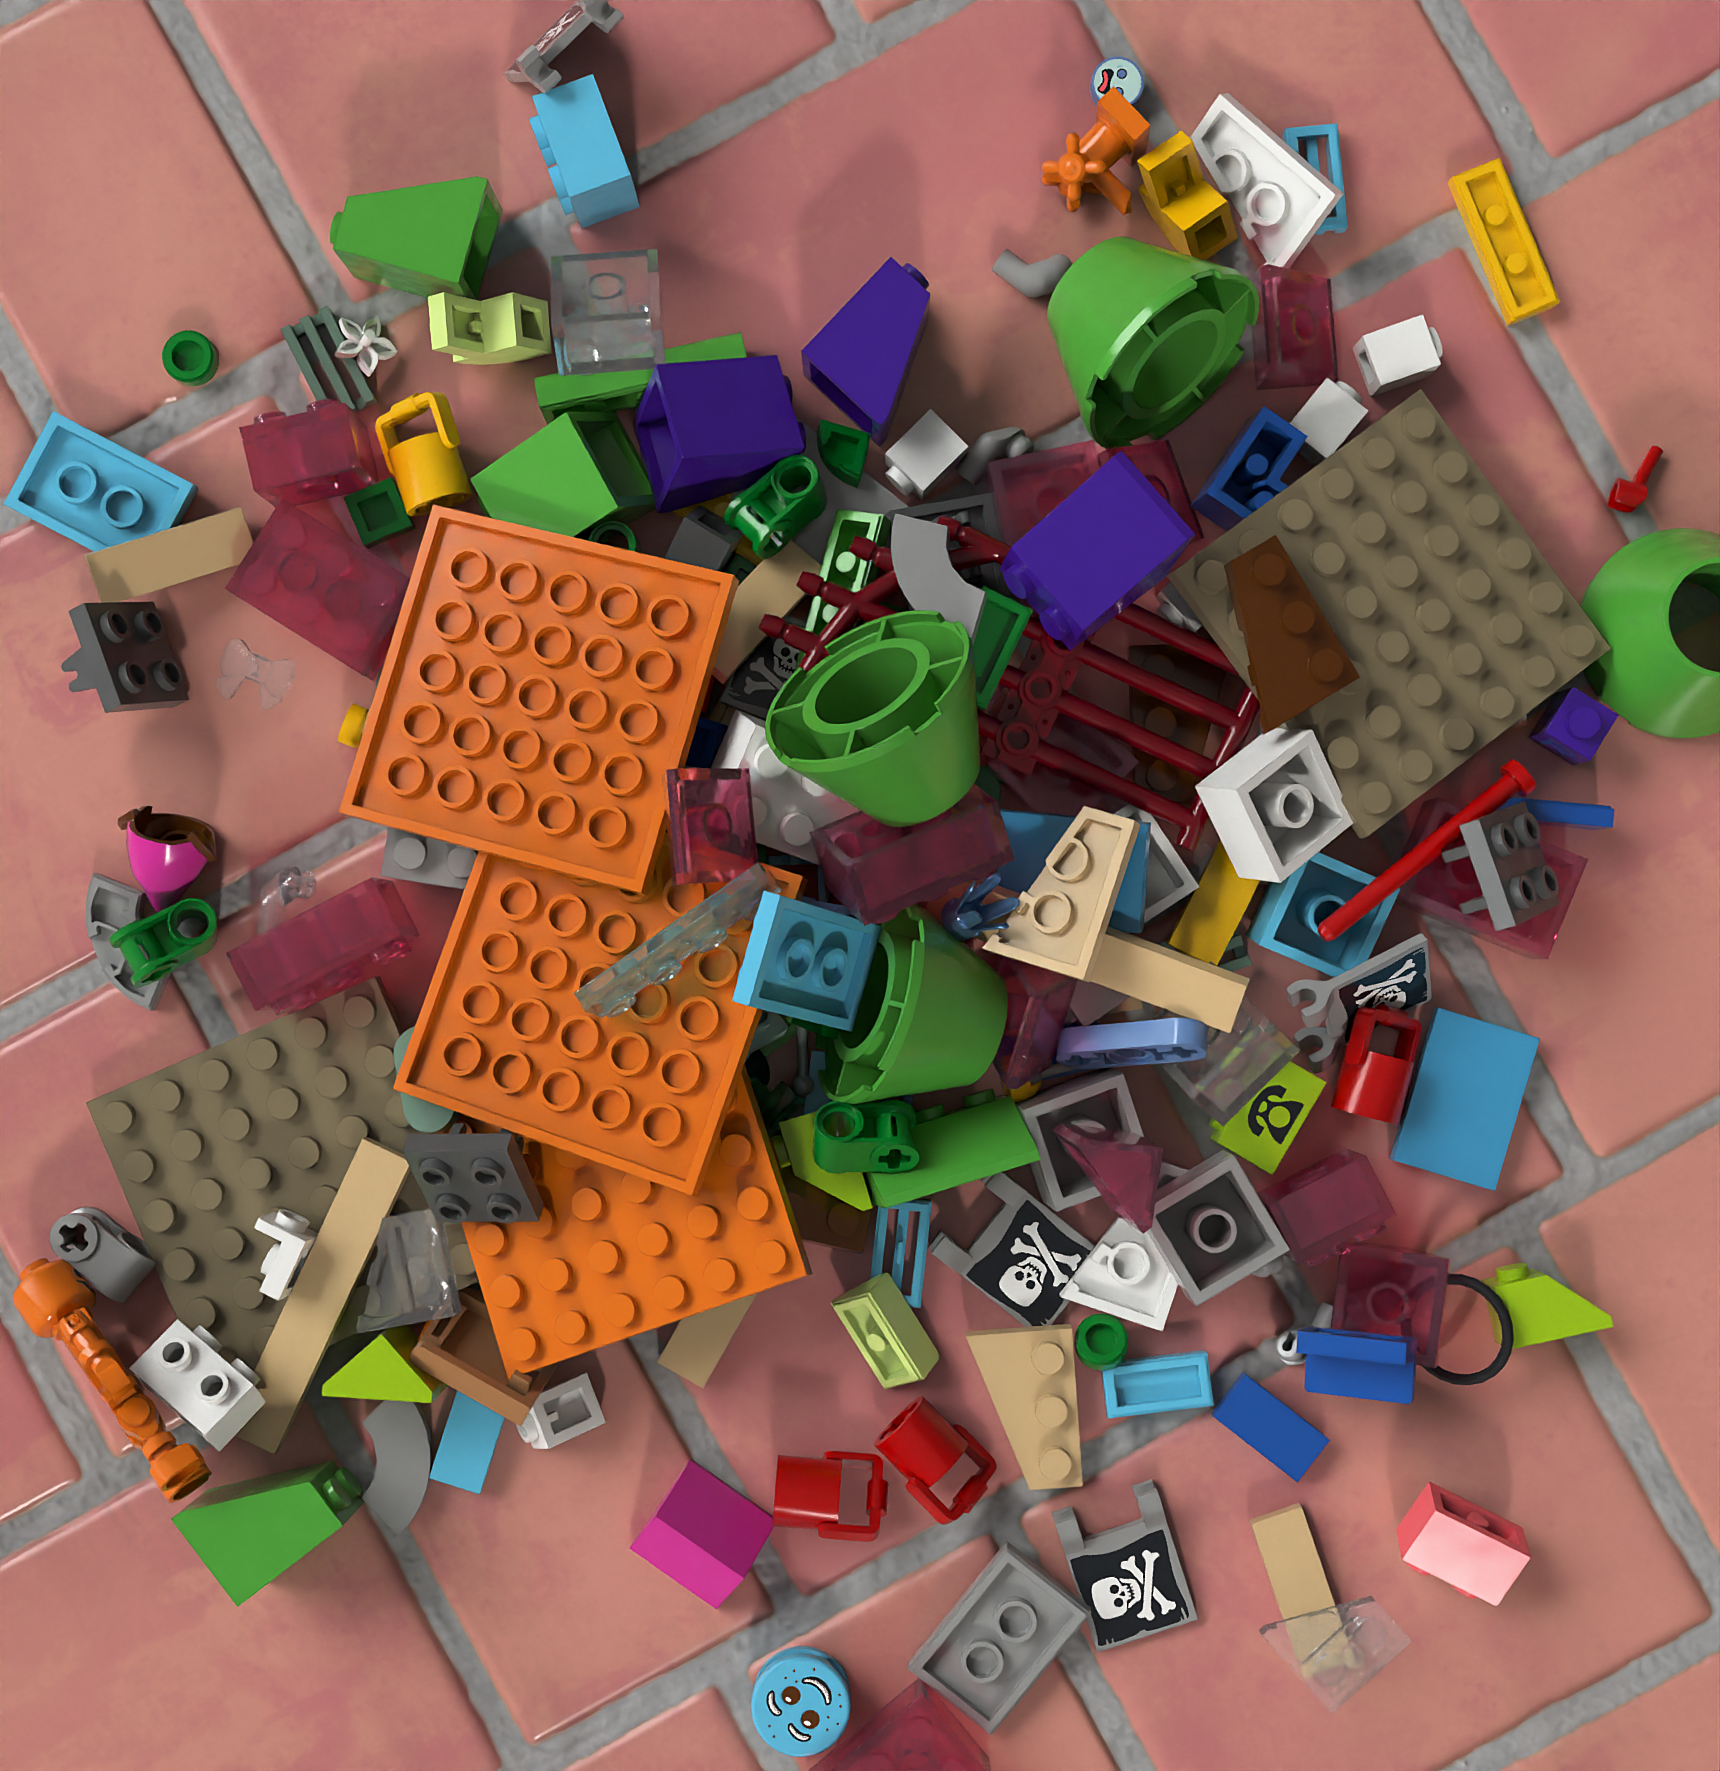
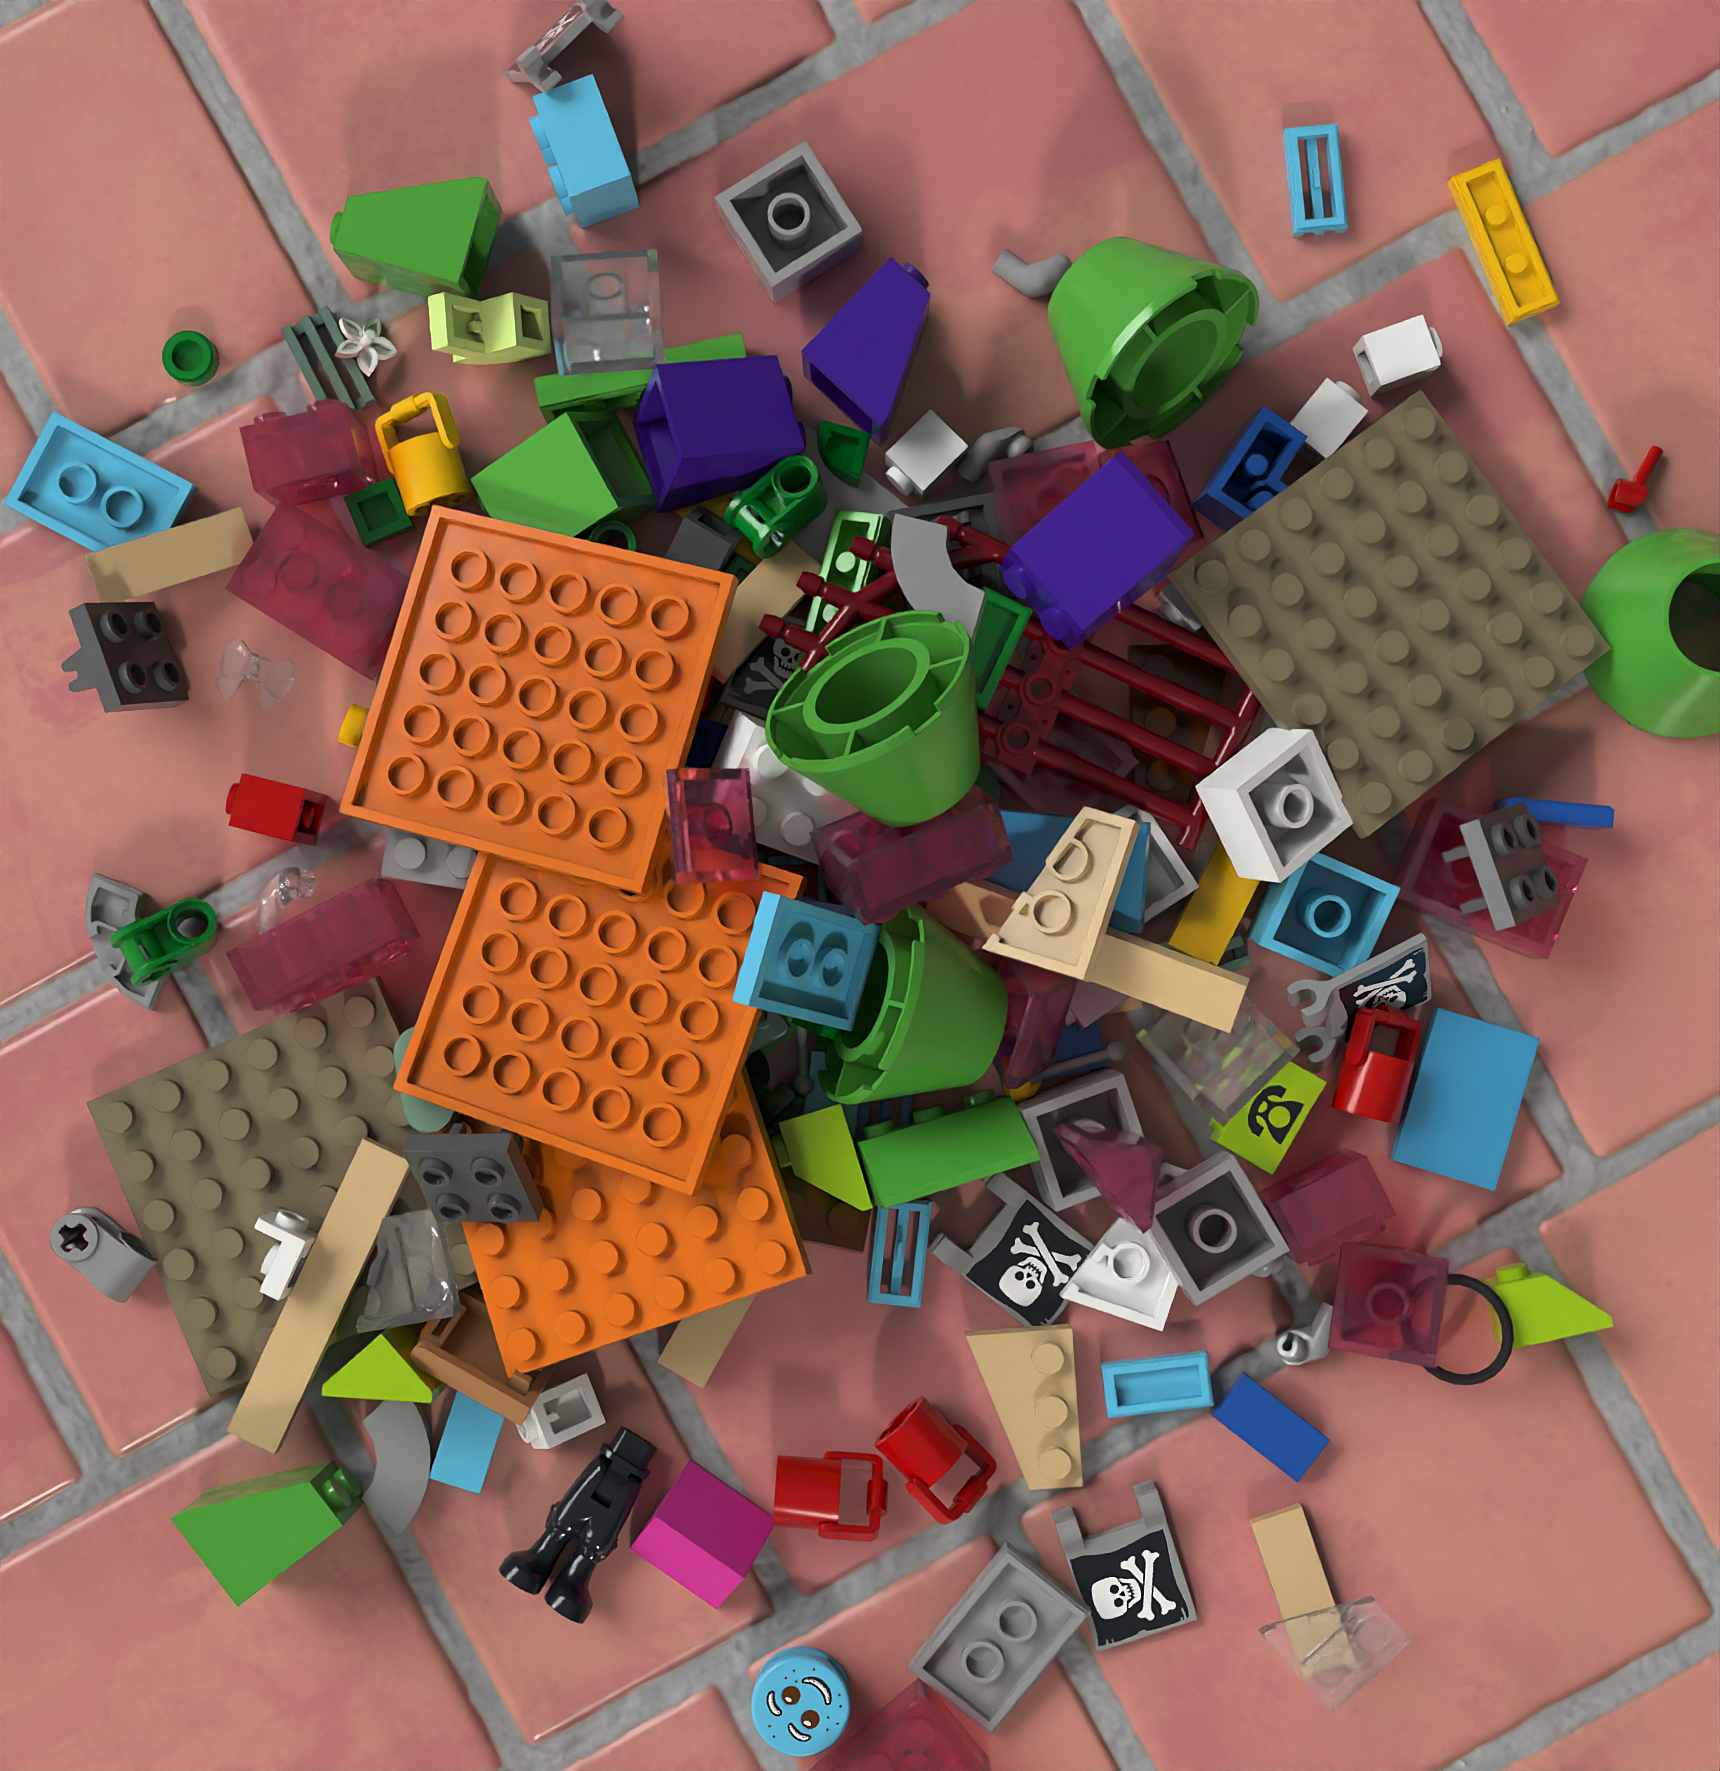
orange piece [13,1258,212,1503] -> none
hat [118,806,217,912] -> none
white brick [129,1319,266,1452] -> none
clear light blue plate [574,862,782,1018] -> none
green piece [812,1100,919,1174] -> none
yellowish green slope [830,1273,940,1389] -> none
flat silver piece [941,873,1020,941] -> none
orange piece [1041,86,1151,216] -> none
medium blue beam [1056,1018,1208,1069] -> none
green tile [1074,1314,1128,1371] -> none
tile [1090,56,1144,107] -> none
yellow brick [1137,131,1238,260] -> none
white wing [1190,93,1344,281] -> none
reddish brown wing [1224,535,1360,735] -> none
clear pink slope [1251,264,1339,390] -> none
blue panel [1296,1326,1417,1404] -> none
red bar [1317,759,1537,942] -> none
brick [1396,1481,1531,1606] -> none
dark purple brick [1528,687,1619,765] -> none
none -> red brick [225,773,328,846]
none -> black piece [499,1426,657,1624]
none -> light grey brick [715,140,863,304]

